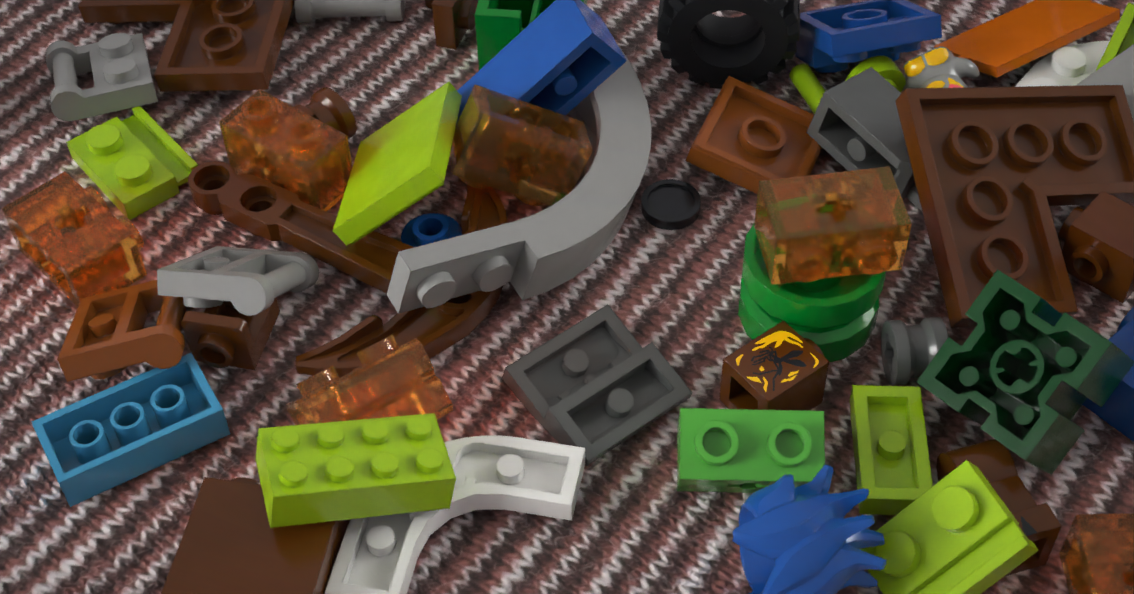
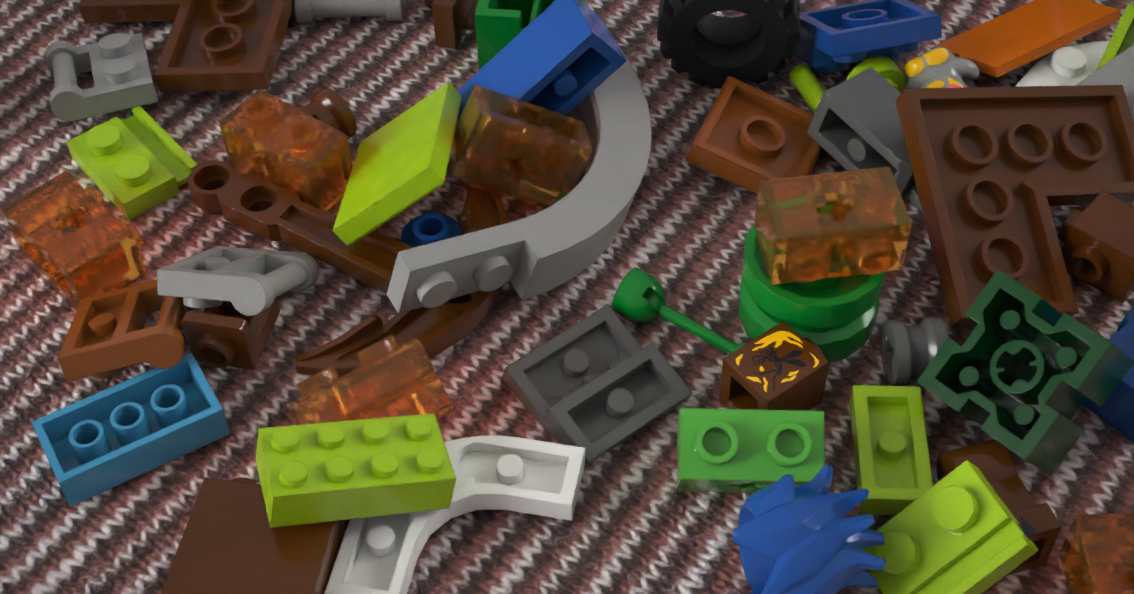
black piece [641,179,701,230] -> none
none -> green hinge [611,267,747,355]

